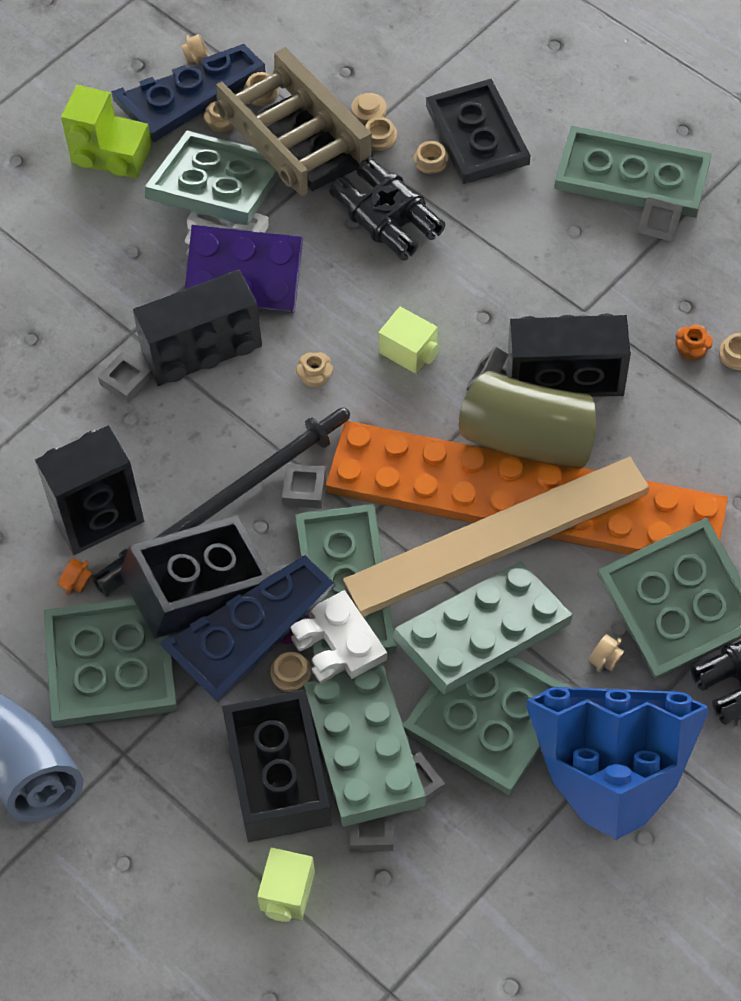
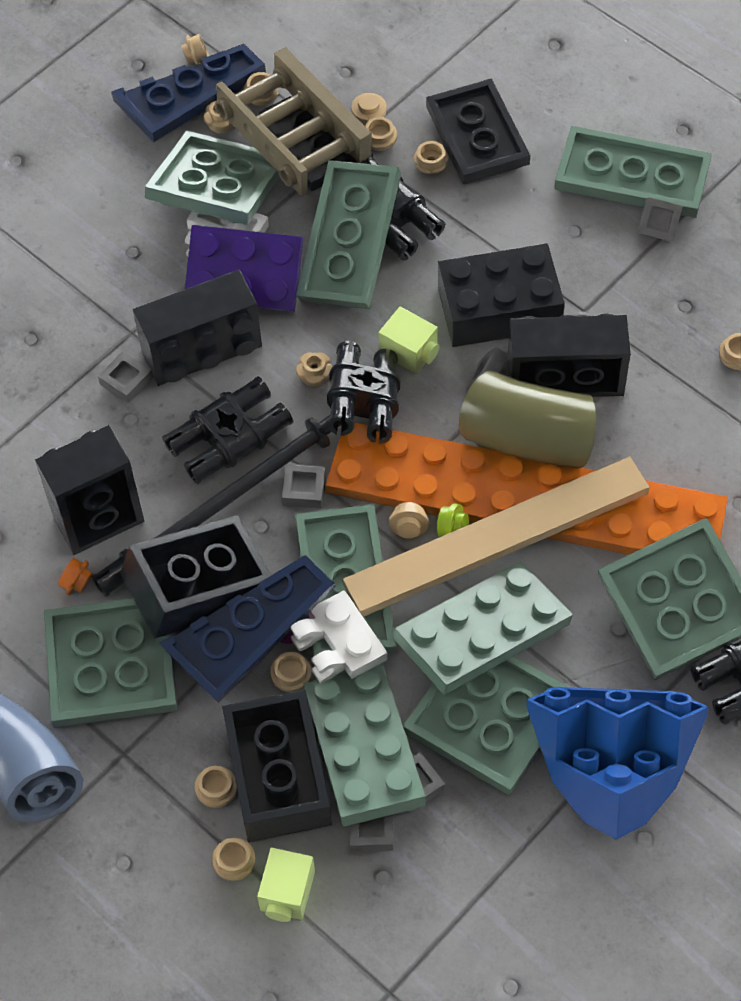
lime brick [61,85,152,179] -> none
tan plate [588,634,625,673] -> none
orange plate [676,325,713,360] -> none
none -> black pin [162,376,294,484]
none -> tan plate [195,766,237,808]
none -> tan plate [212,838,256,881]
none -> sand green plate [296,160,401,309]
none -> black pin [327,341,401,444]
none -> tan plate [389,502,429,539]
none -> lime plate [437,503,469,537]
none -> black brick [438,243,565,347]

